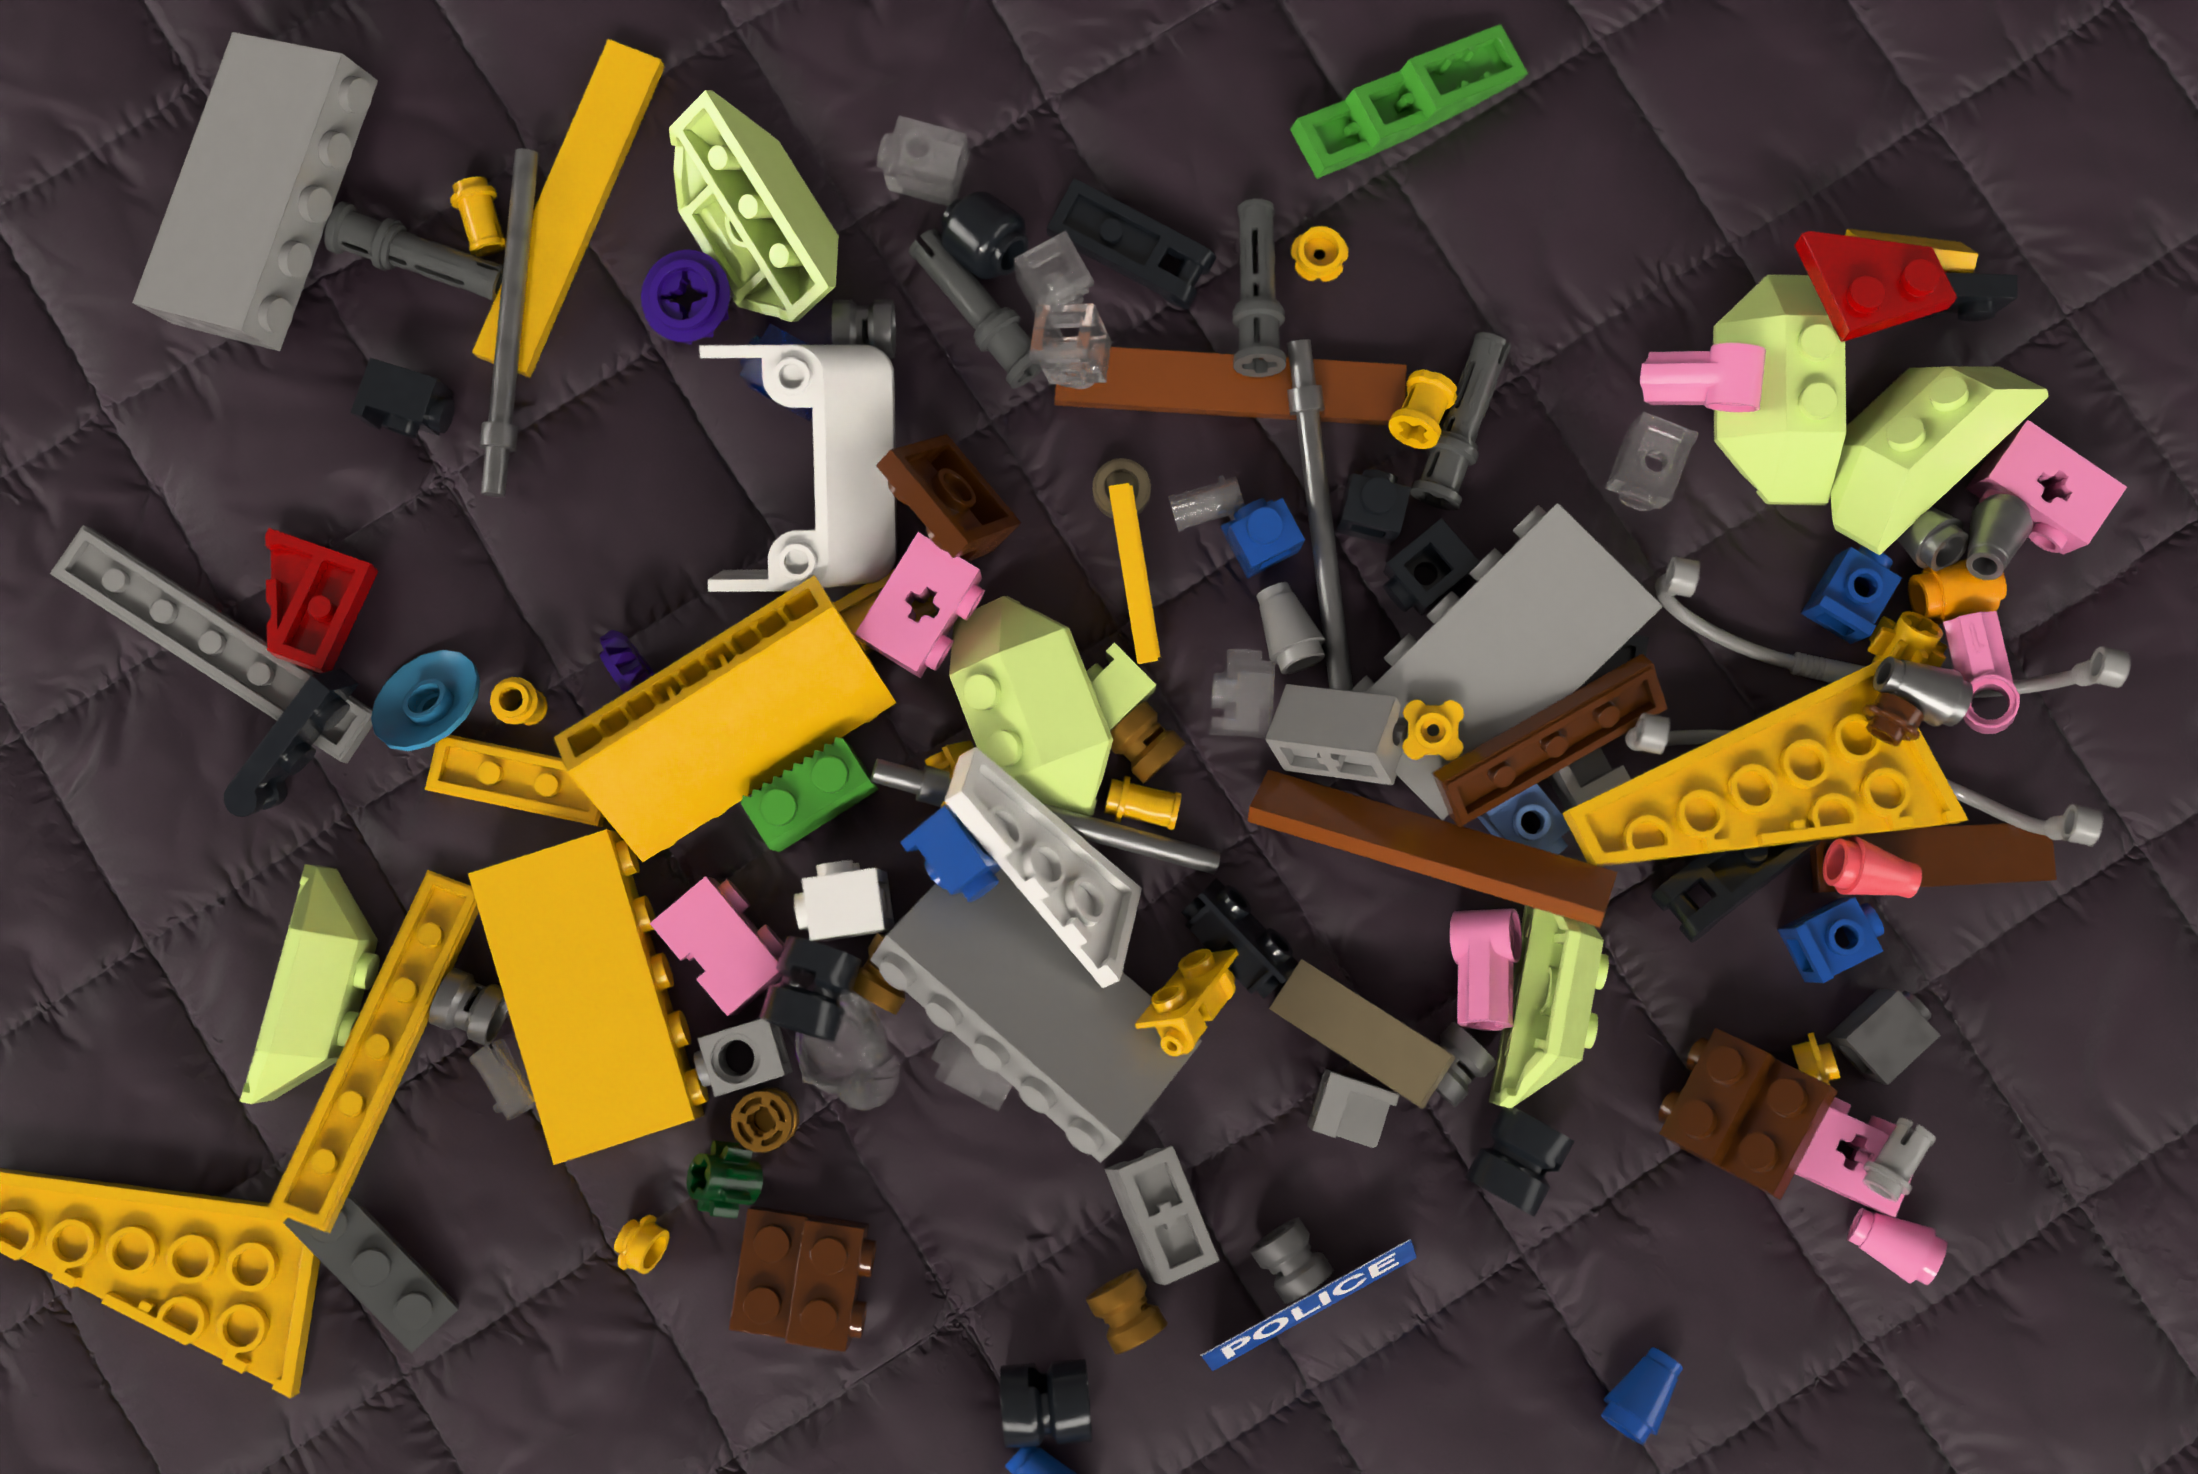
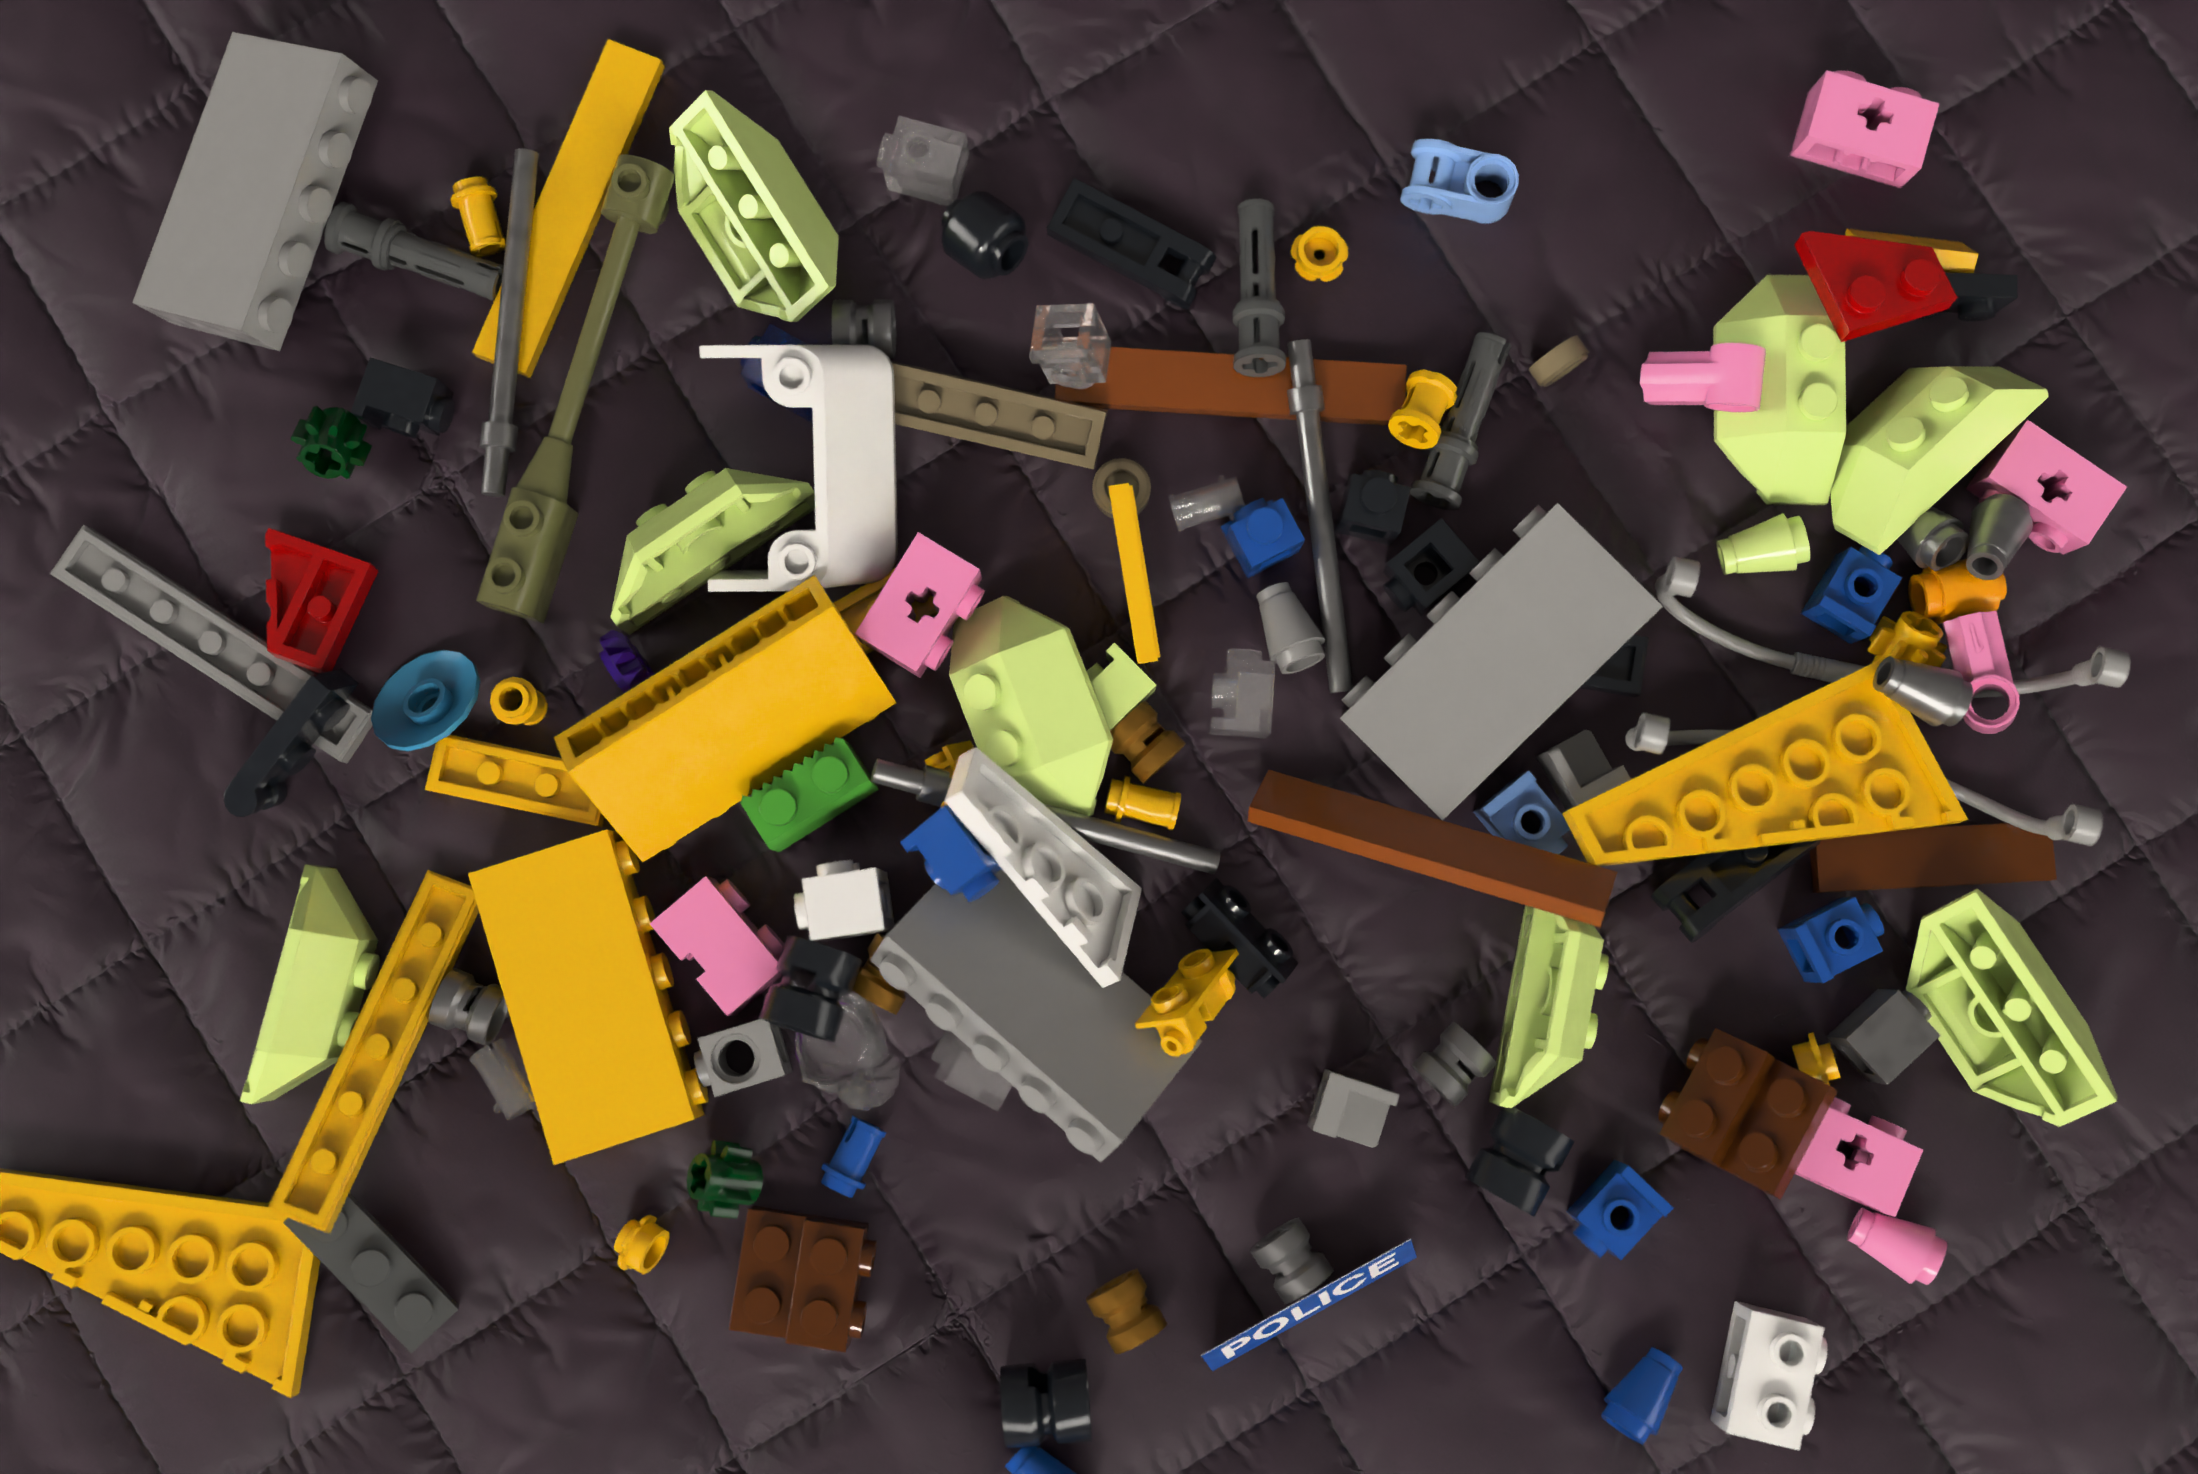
dark purple gear [641,250,734,345] -> none
pearl gold wheel [731,1088,800,1152] -> none
reddish brown plate [876,434,1021,562] -> none
dark grey pin [908,228,1052,388] -> none
clear brick [1013,231,1094,319] -> none
light grey hinge [1104,1146,1219,1286] -> none
light grey hinge [1265,684,1407,785] -> none
dark tan tile [1269,959,1455,1109] -> none
bright green slope [1290,24,1528,179] -> none
yellow plate [1402,699,1464,761] -> none
reddish brown tile [1432,654,1668,828] -> none
bright pink piece [1450,909,1522,1031] -> none
clear brick [1606,411,1699,511] -> none
coral cone [1823,836,1922,898] -> none
reddish brown plate [1863,692,1924,746] -> none
light grey pin [1863,1118,1936,1202] -> none
none -> dark green gear [291,406,372,479]
none -> olive bar [476,154,675,624]
none -> yellowish green wedge [610,468,815,635]
none -> blue pin [820,1115,887,1198]
none -> dark tan plate [891,361,1108,470]
none -> light blue piece [1400,138,1519,224]
none -> dark tan tile [1528,335,1589,387]
none -> blue brick [1566,1159,1673,1260]
none -> white brick [1710,1301,1827,1451]
none -> yellowish green cone [1717,513,1810,575]
none -> bright pink brick [1790,70,1940,188]
none -> yellowish green wedge [1906,888,2118,1127]

